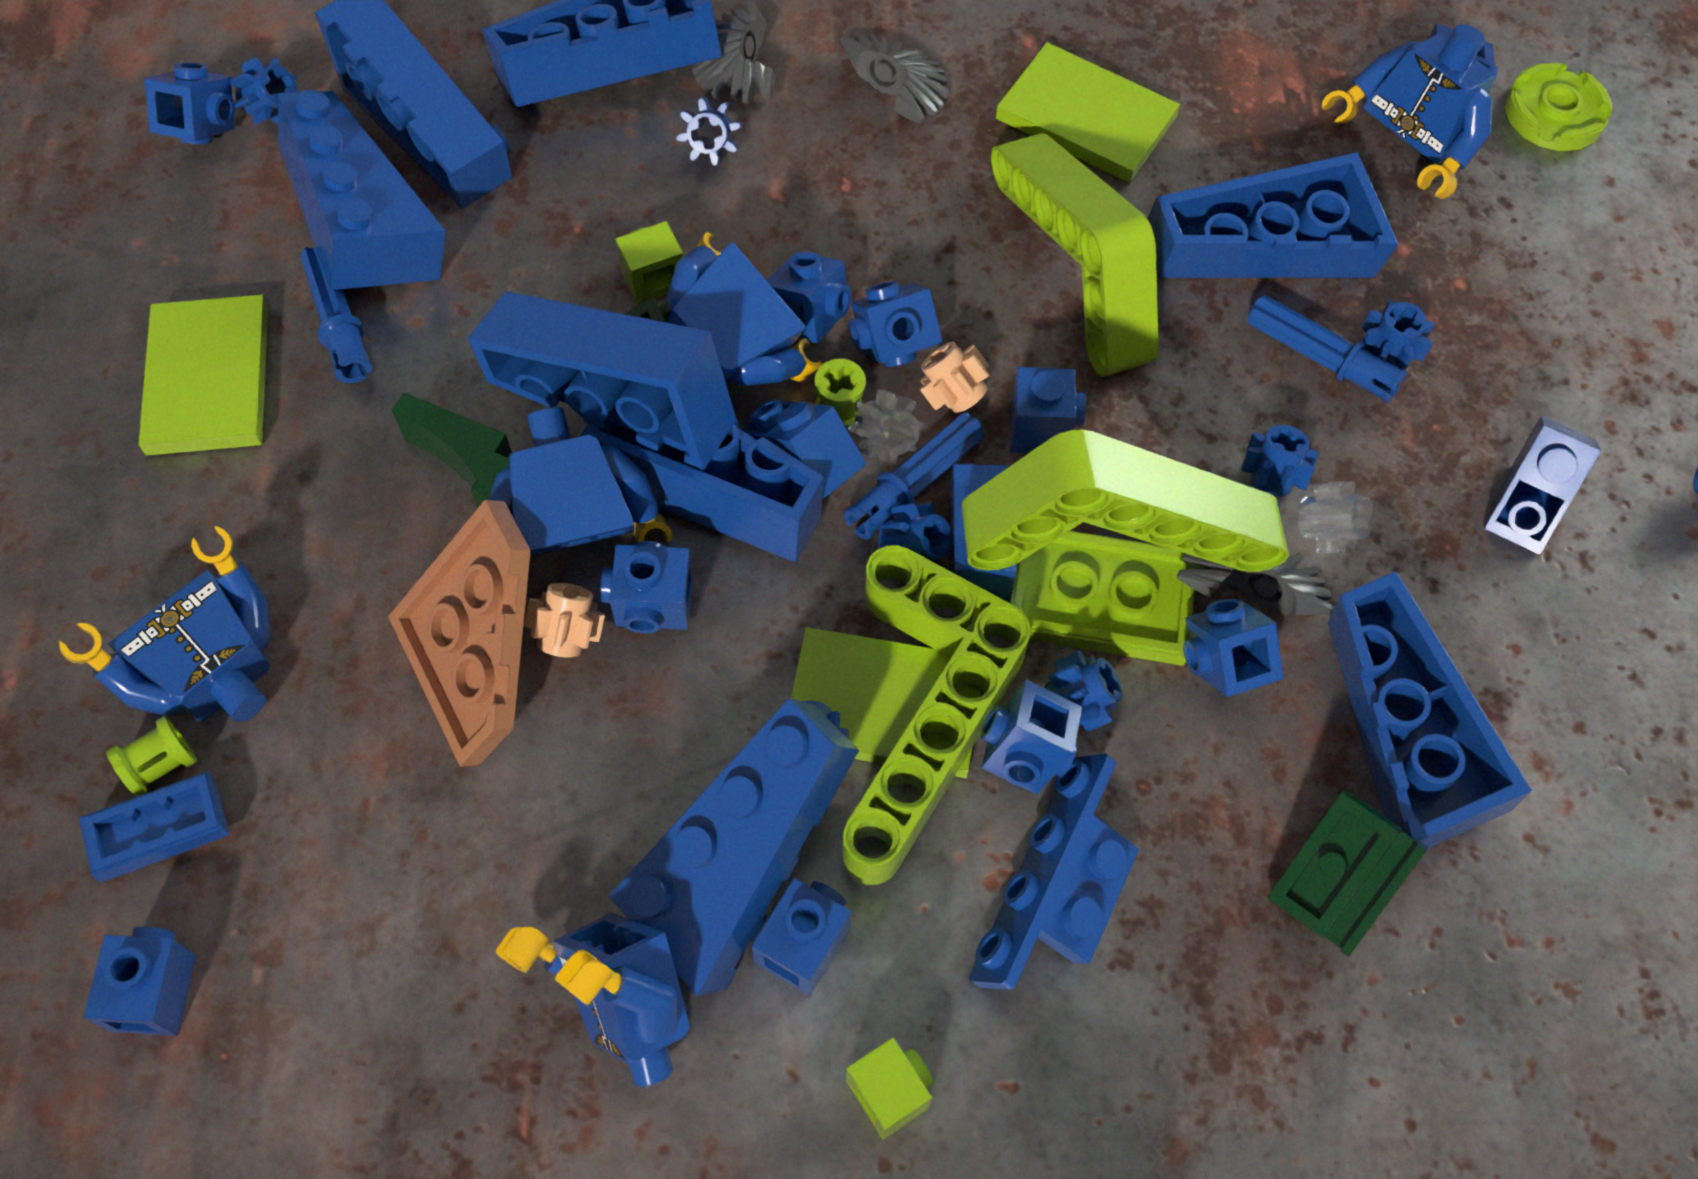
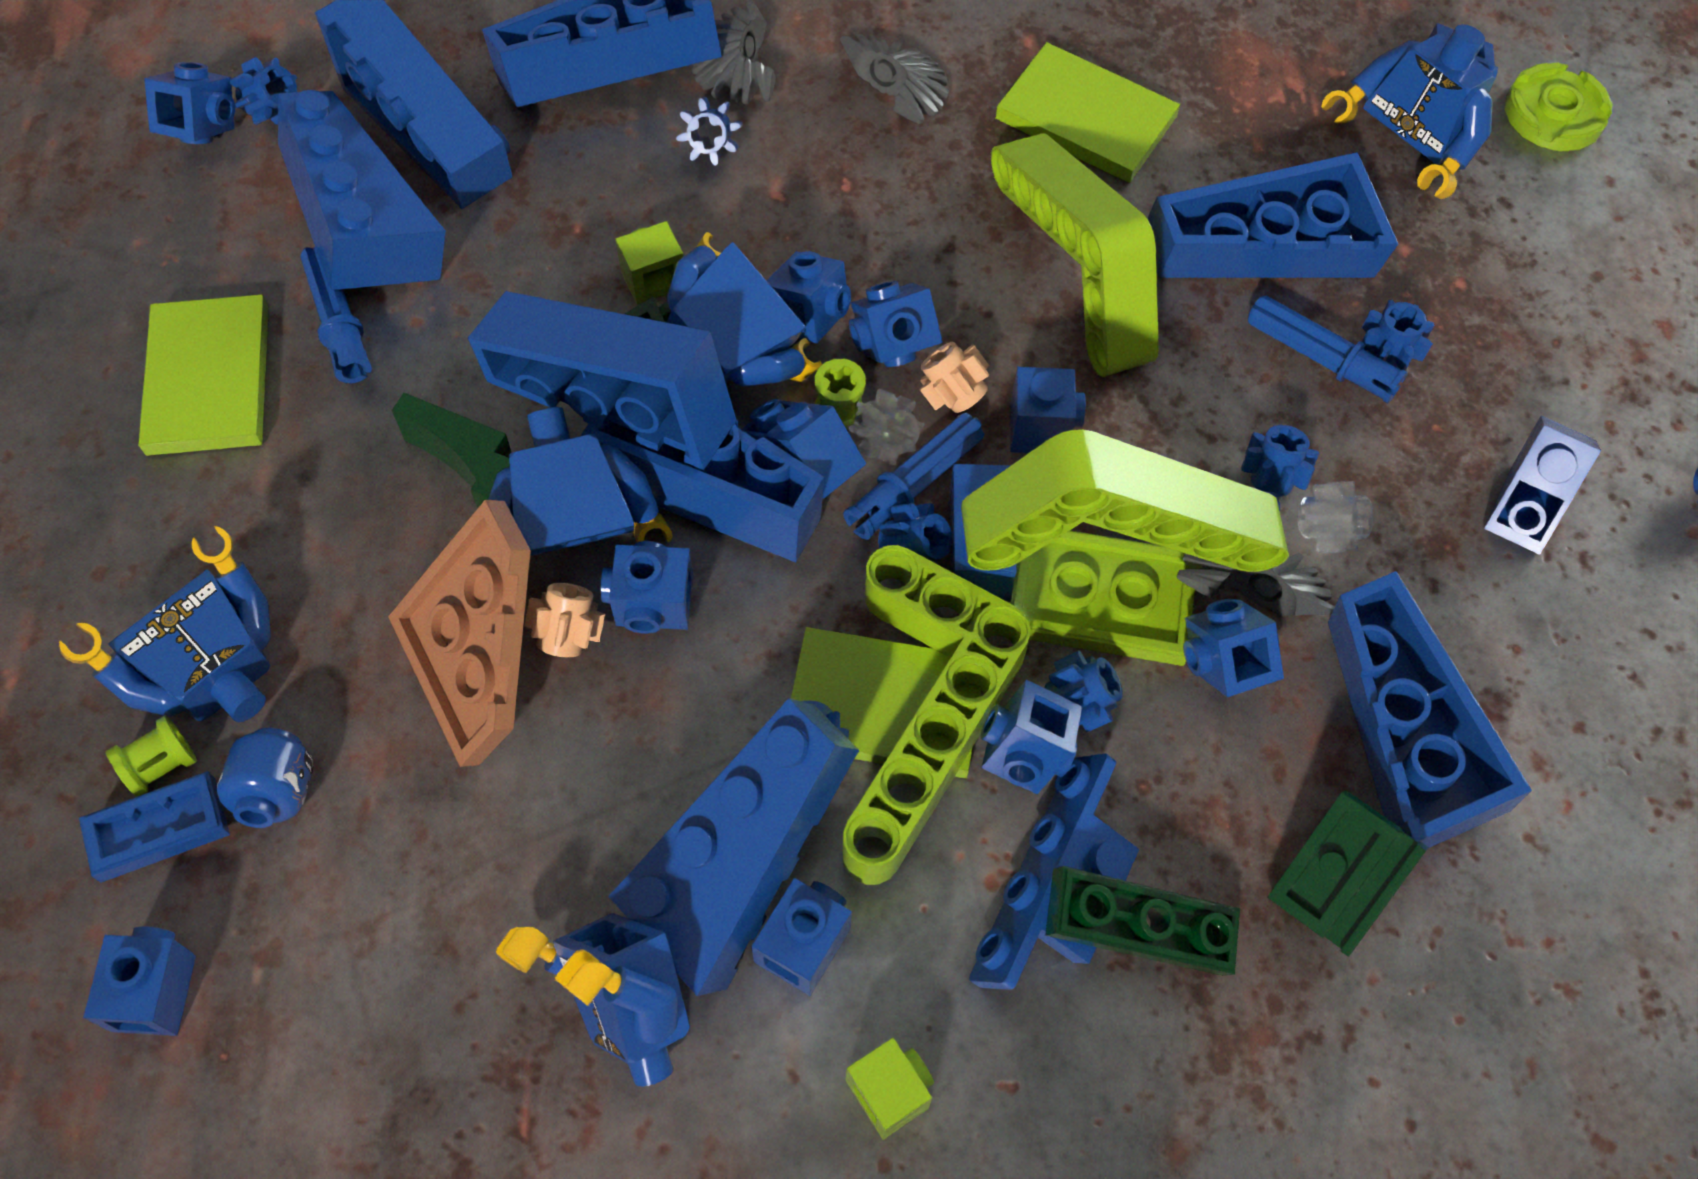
none -> blue head [217,728,314,828]
none -> dark green tile [1045,866,1240,976]

